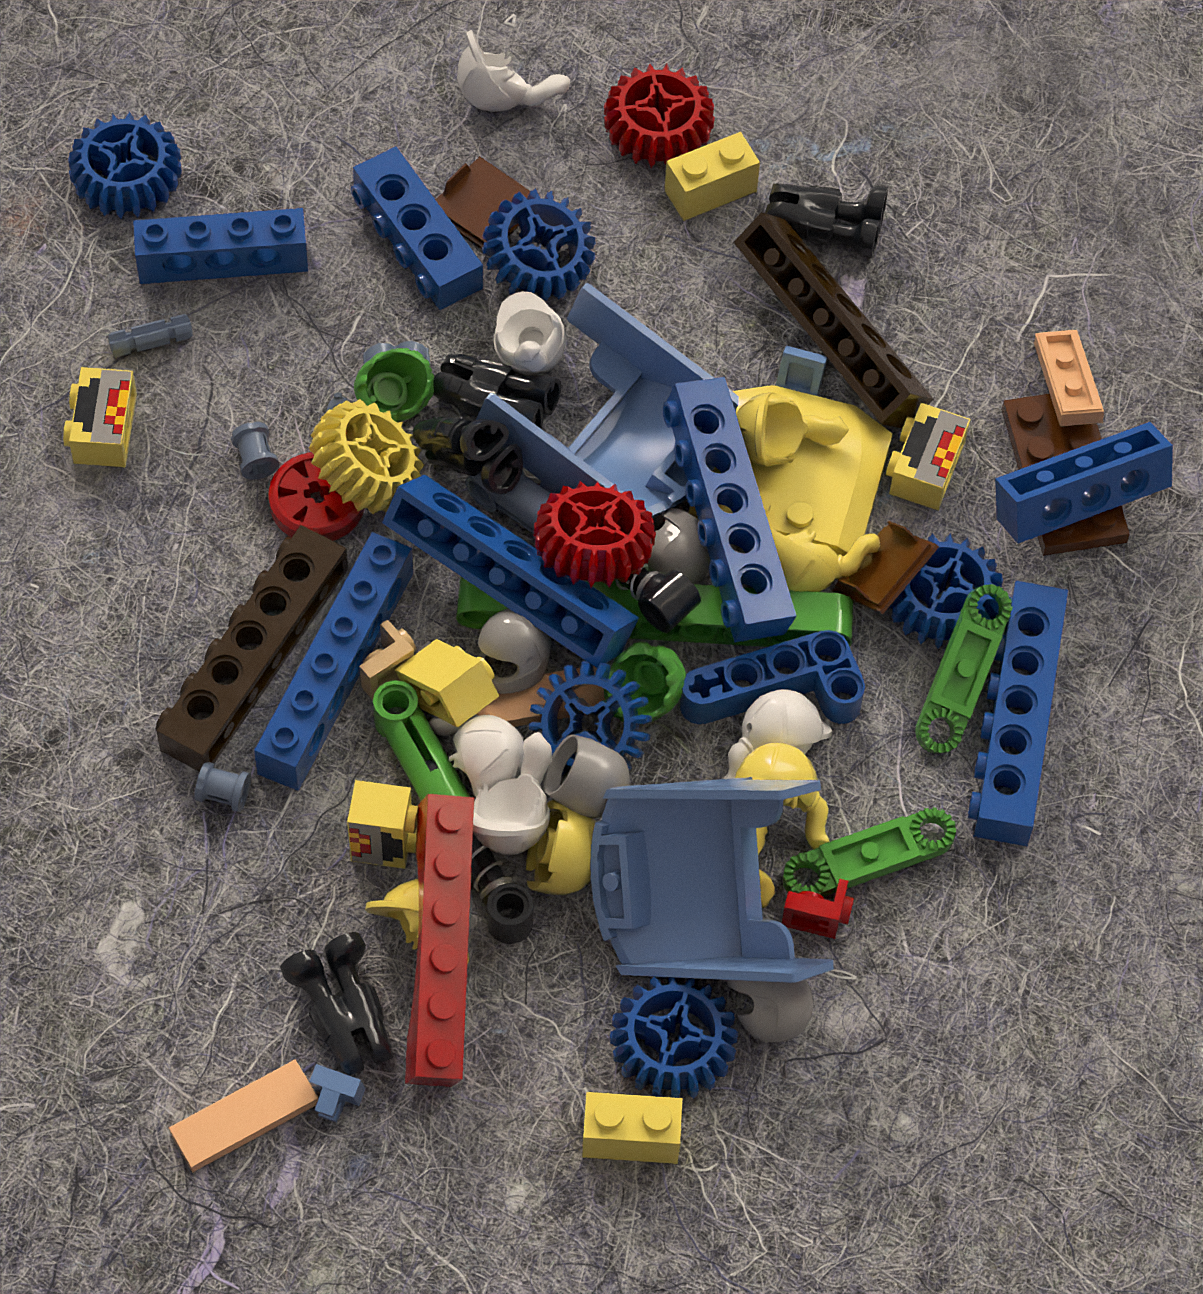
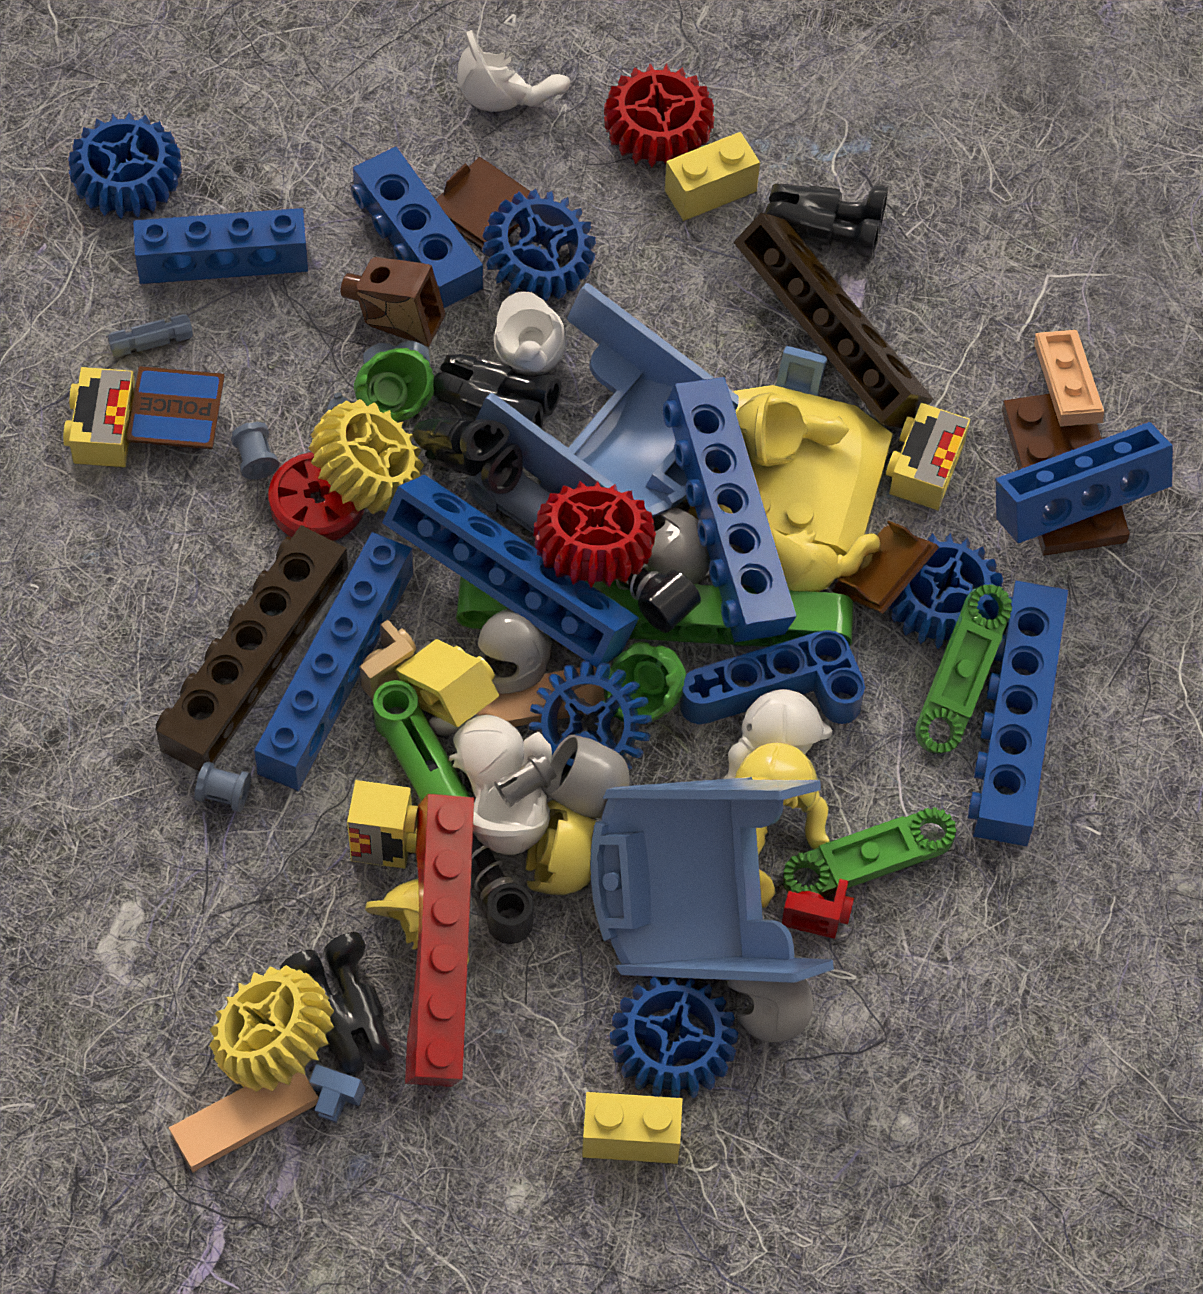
none -> piece [126,366,225,449]
none -> light yellow gear [209,965,334,1092]
none -> reddish brown torso [340,257,446,347]
none -> flat silver pin [494,754,557,808]

